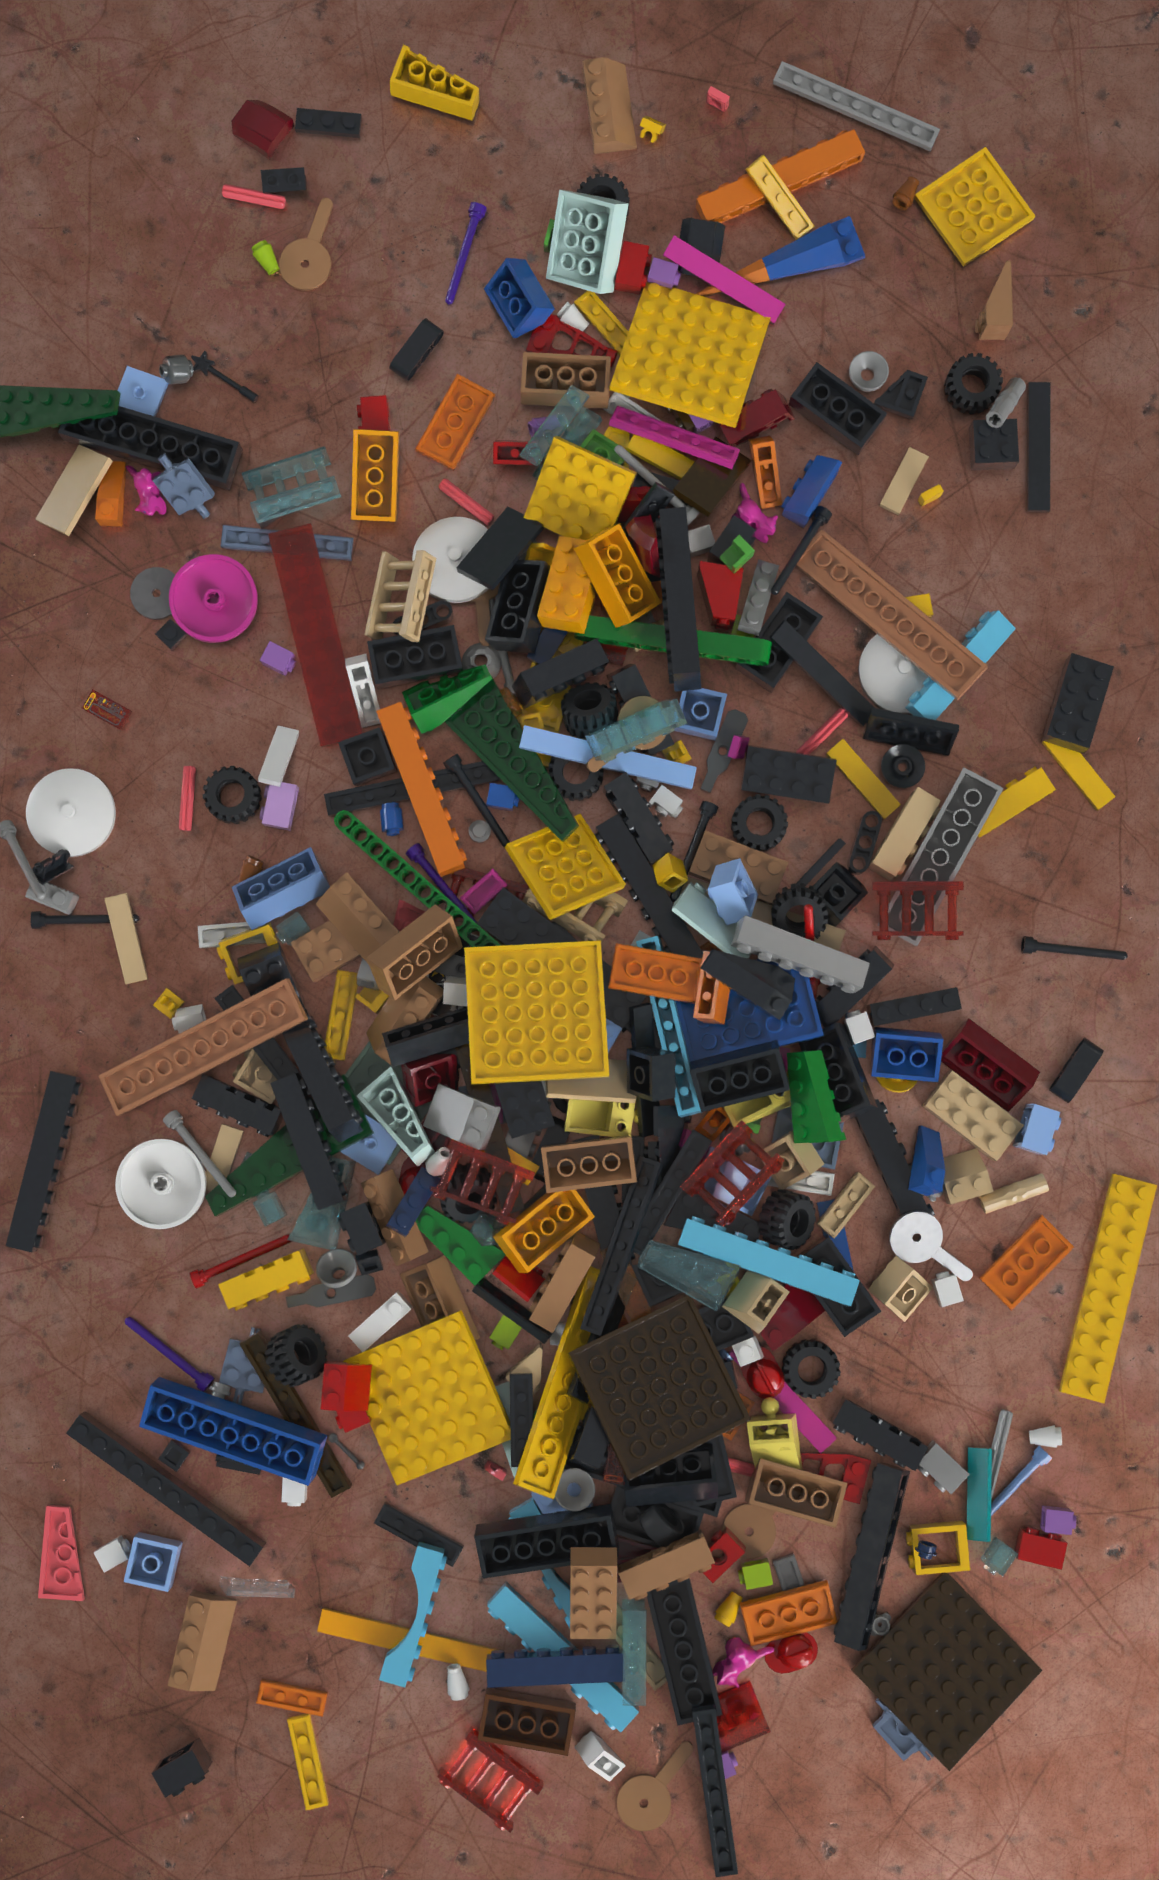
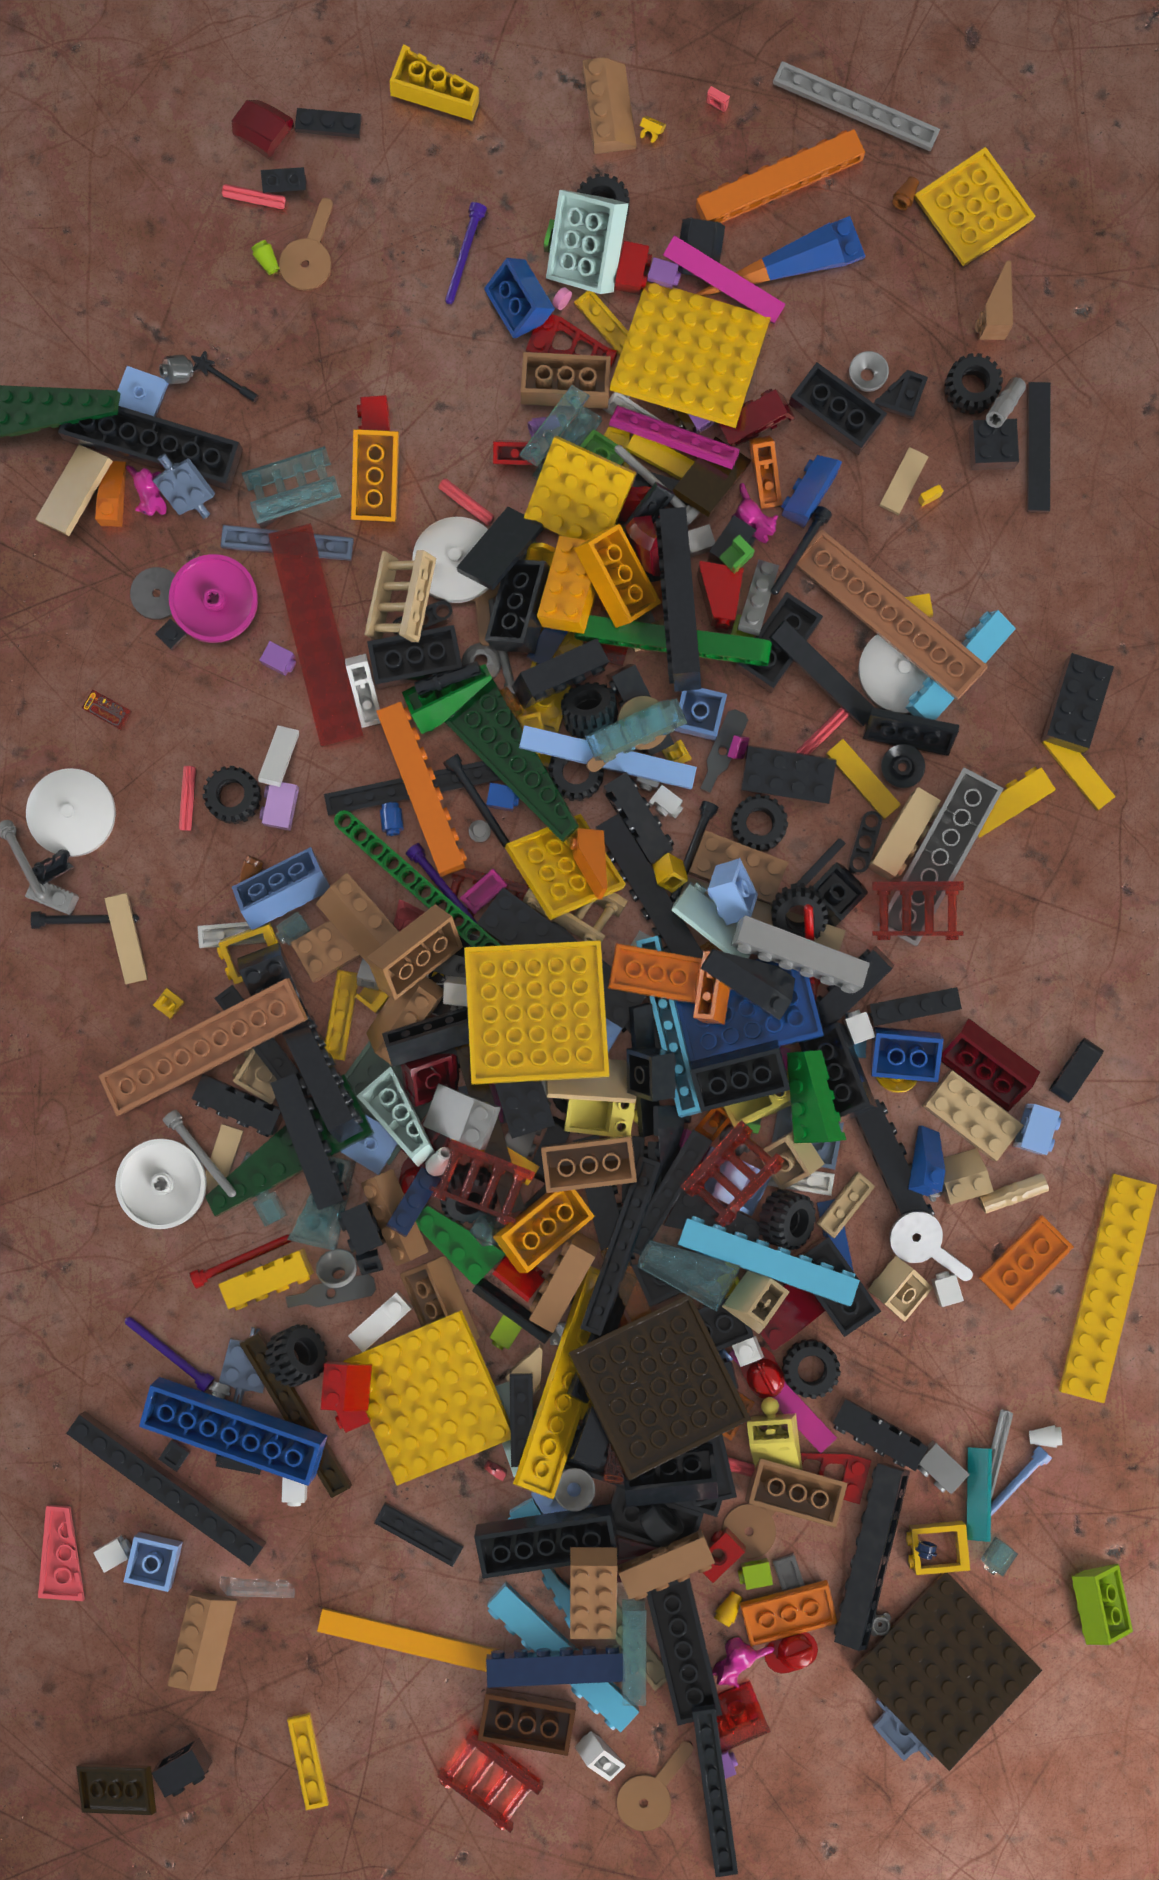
black brick [6,1071,82,1253] -> none
white brick [172,1004,206,1034] -> none
orange tile [256,1679,328,1717] -> none
dark grey hinge [329,1433,365,1470] -> none
black brick [338,727,397,786] -> none
medium azure arch [379,1542,447,1688] -> none
black beam [389,318,444,382] -> none
orange tile [415,374,496,471] -> none
white cone [447,1663,470,1701] -> none
white cone [557,302,590,332] -> none
yellow tile [745,155,814,240] -> none
red brick [1013,1527,1068,1570] -> none
black piece [1021,936,1128,960] -> none
medium lavender brick [1040,1505,1076,1535] -> none
none -> dark brown tile [76,1764,157,1815]
none -> black pin [414,661,482,696]
none -> bright pink tile [552,287,572,310]
none -> orange slope [570,828,607,900]
none -> lime slope [1072,1564,1133,1645]

